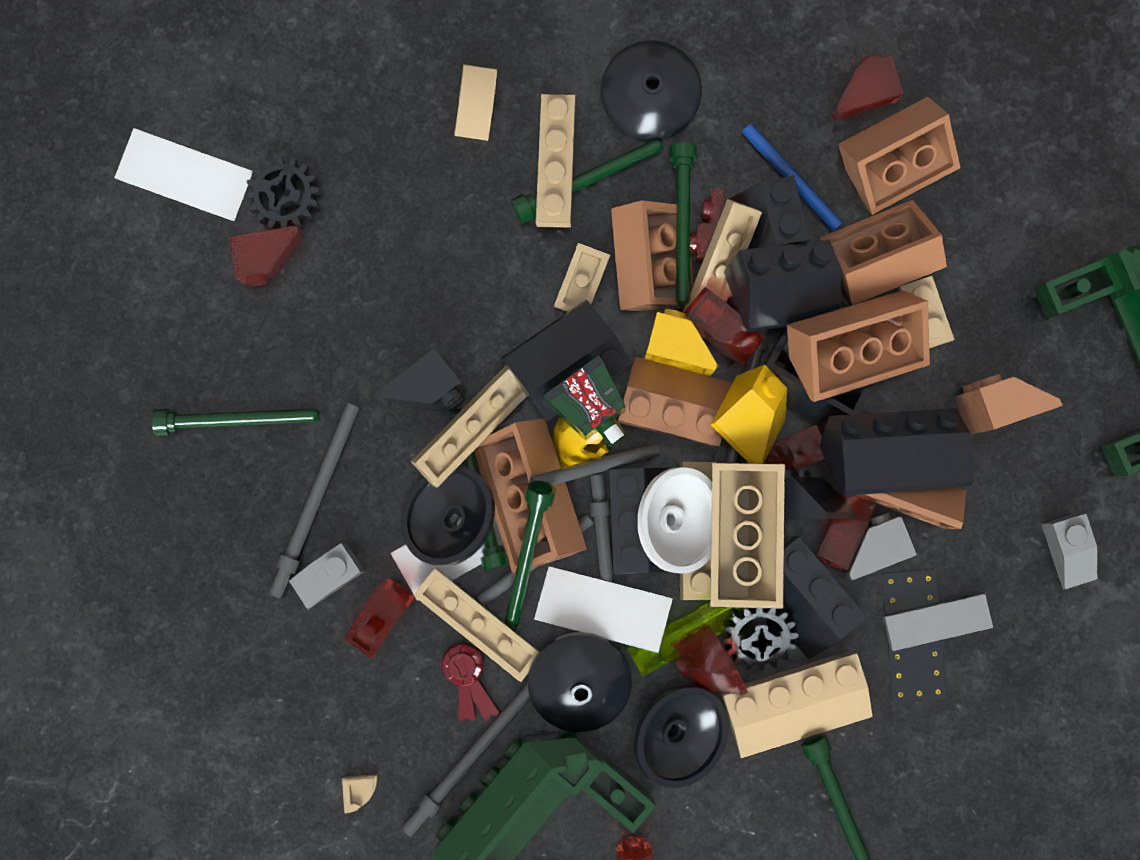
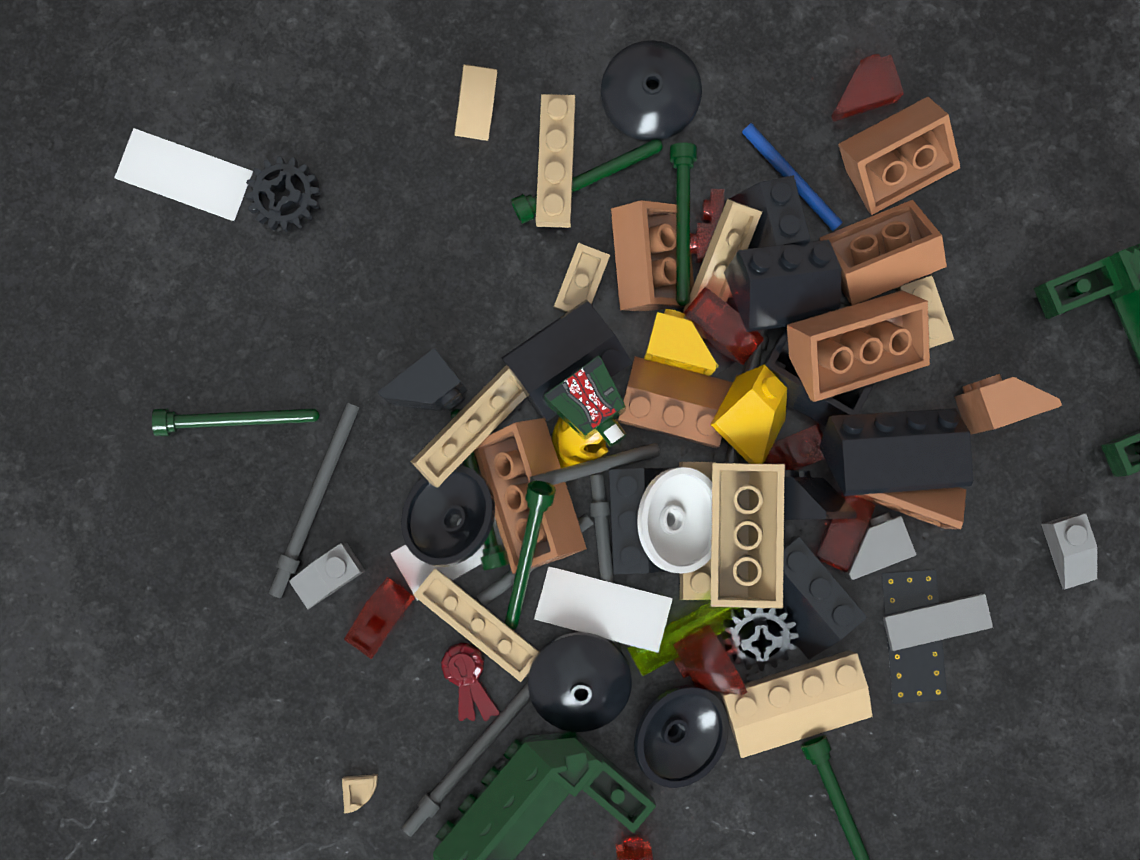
clear red slope [229,226,303,287] -> none

